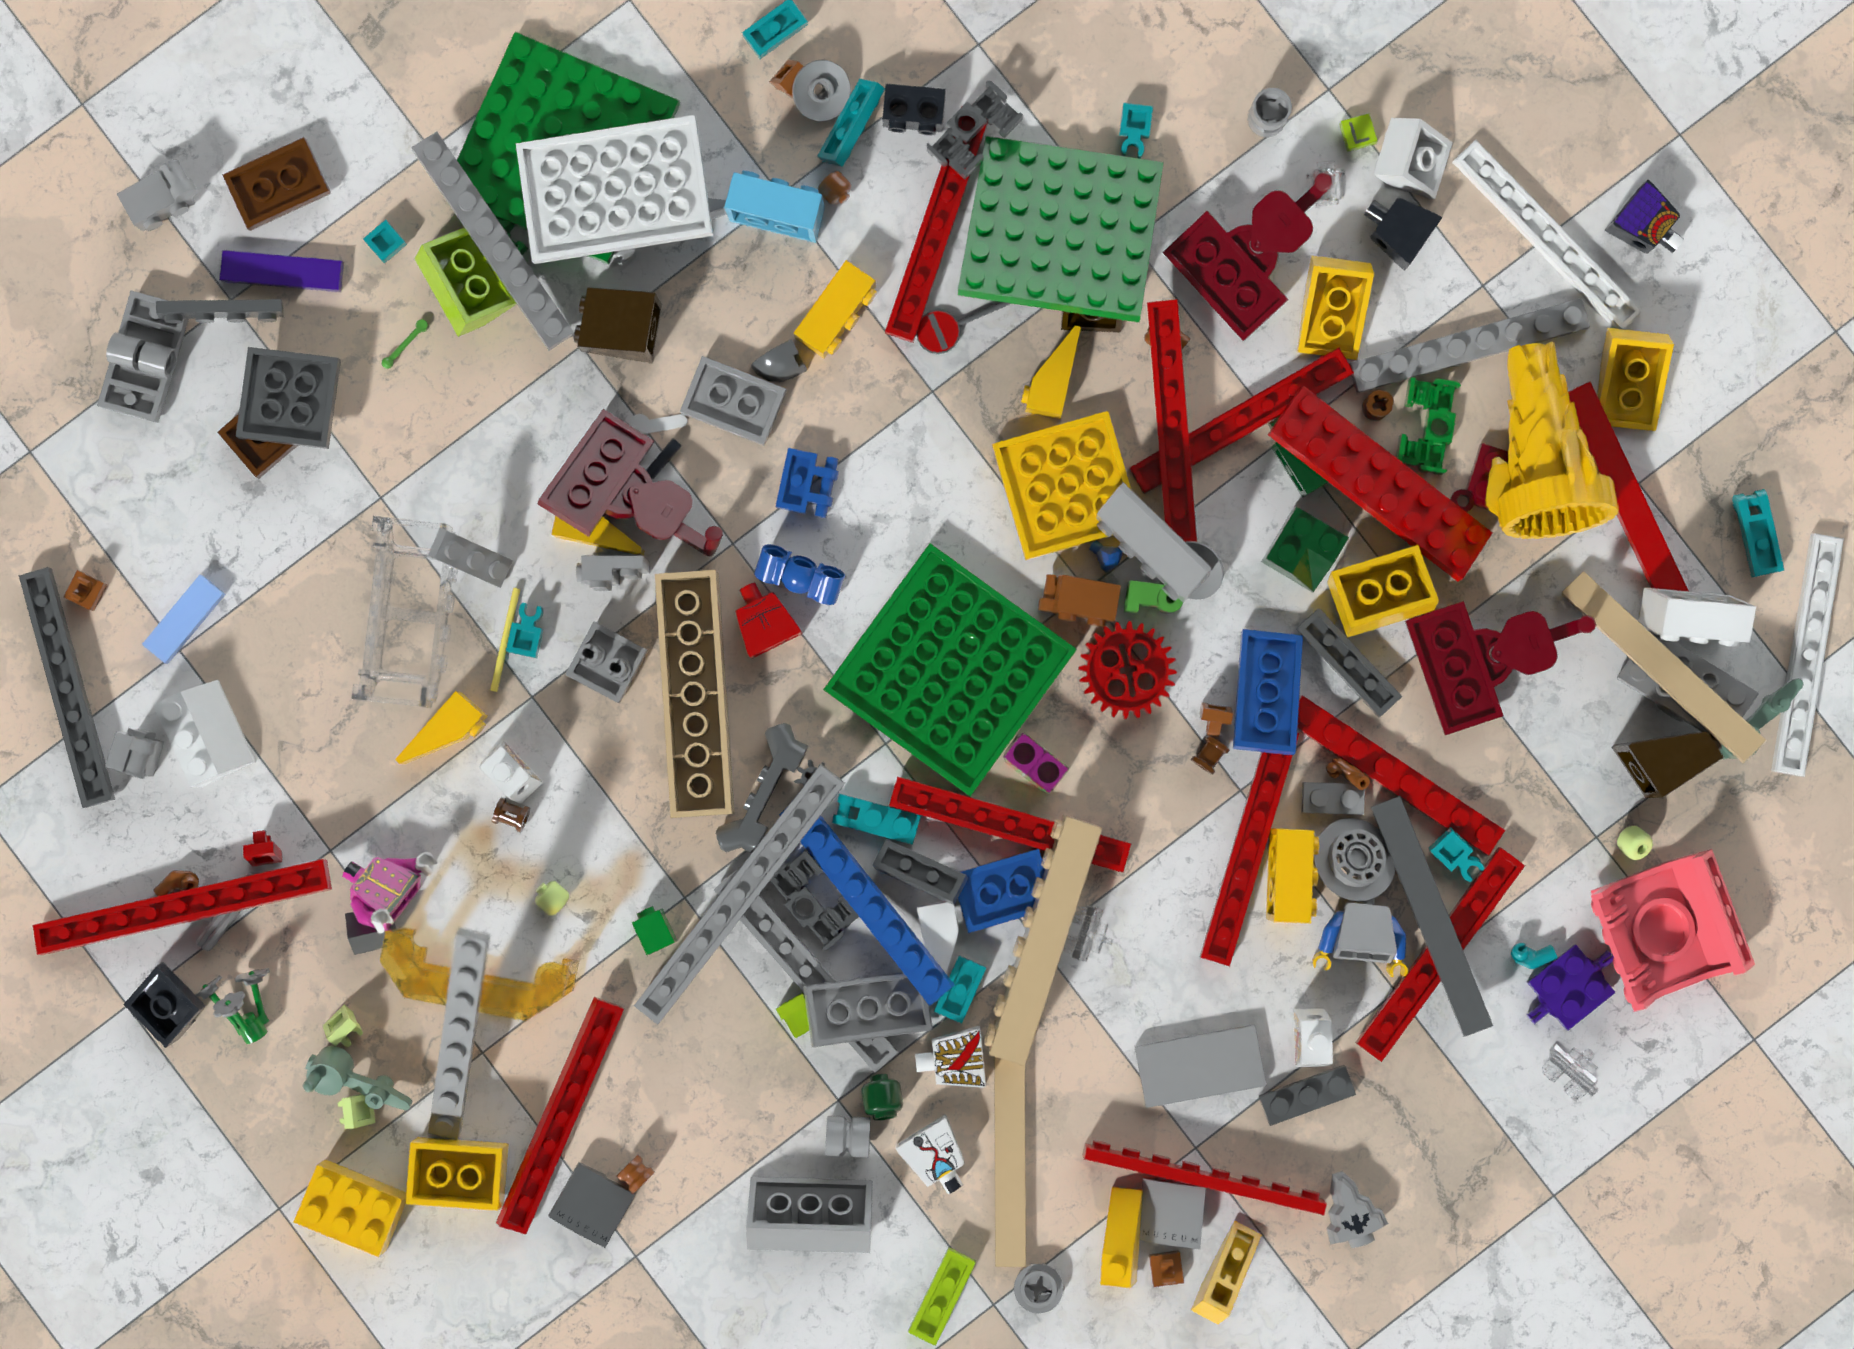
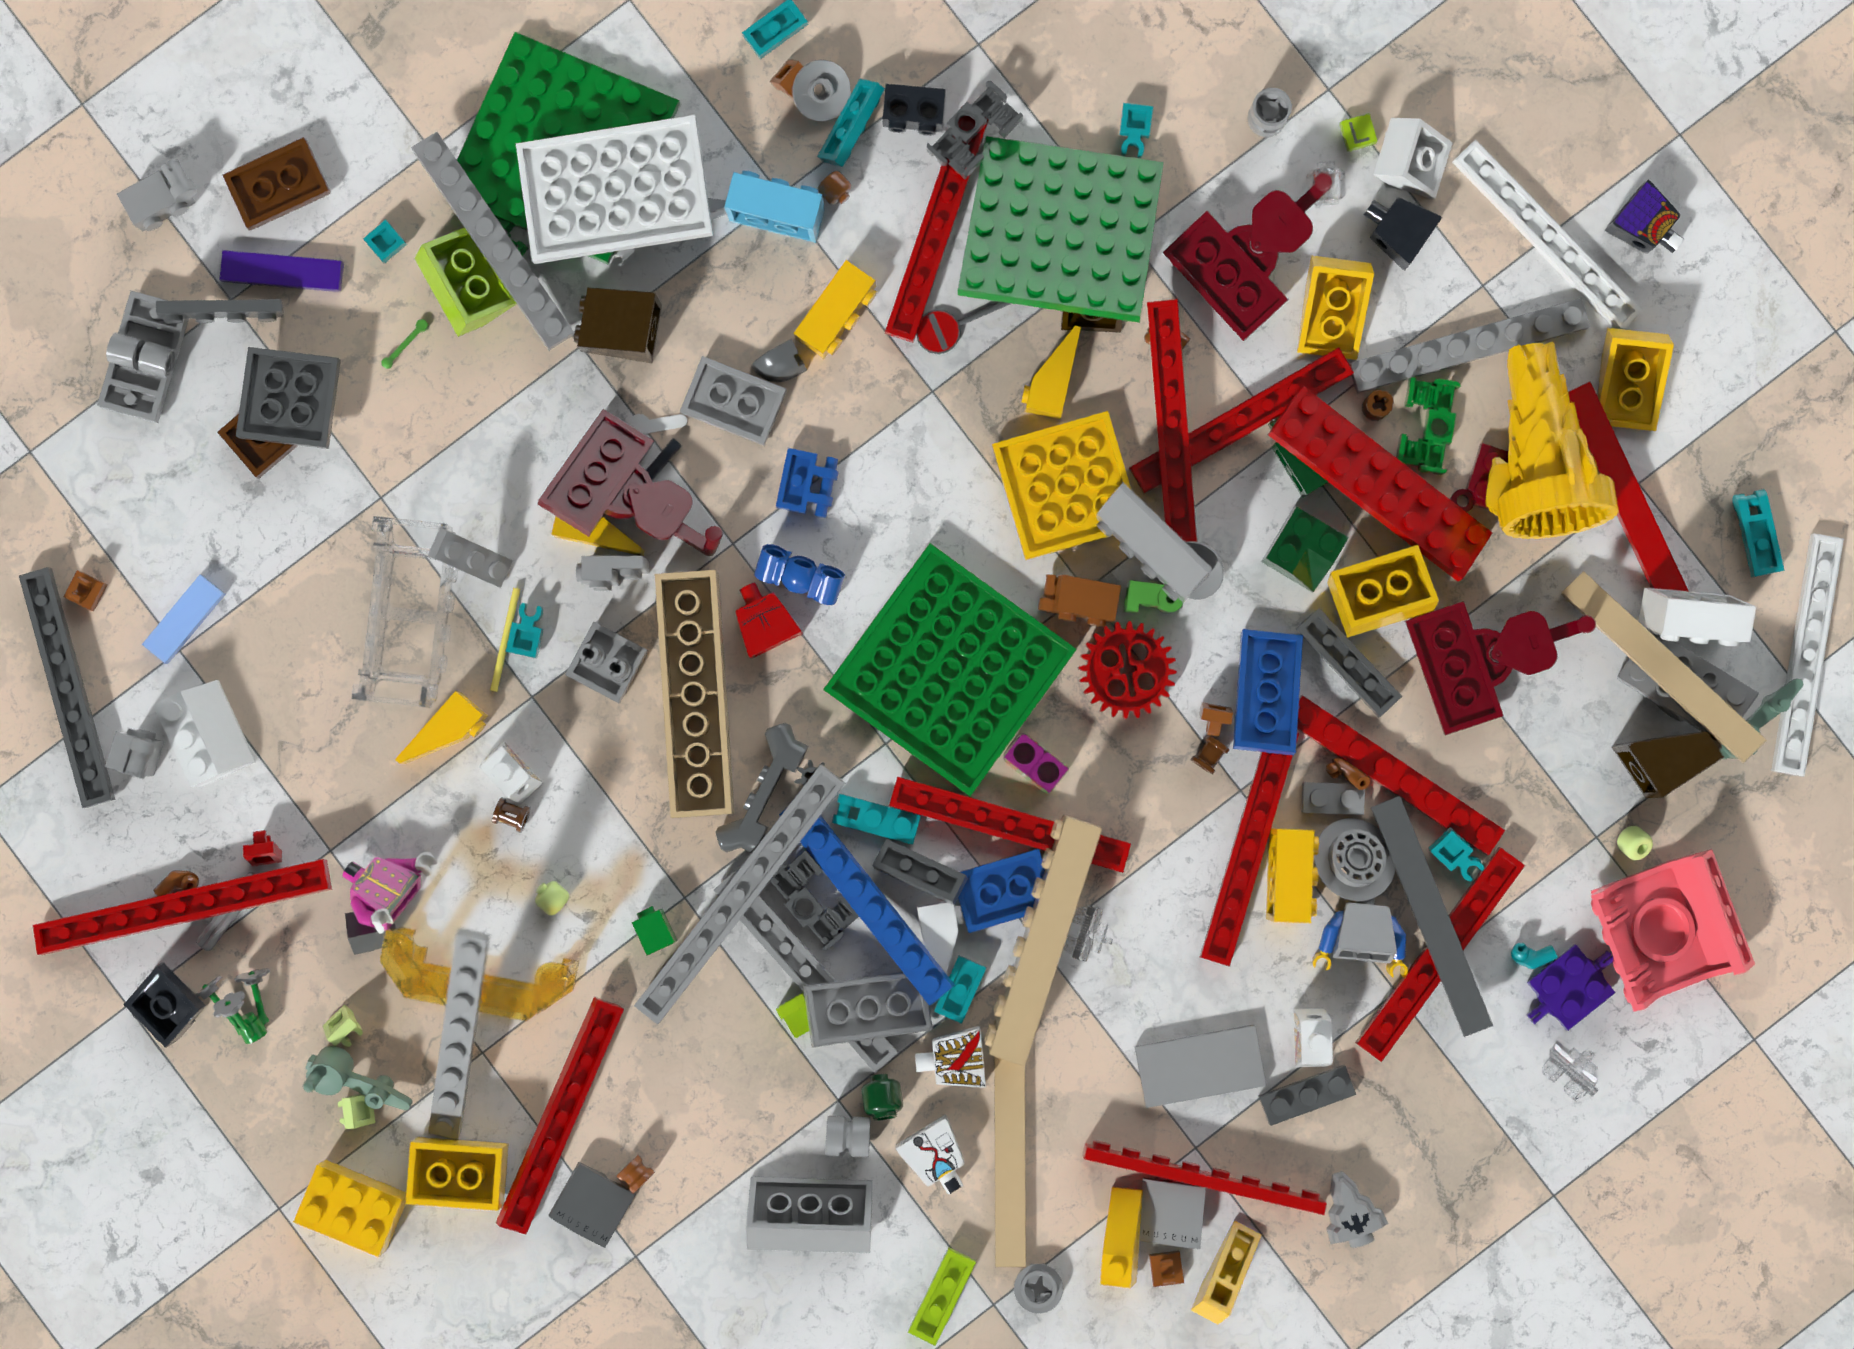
blue rock [1089,540,1123,573] -> none

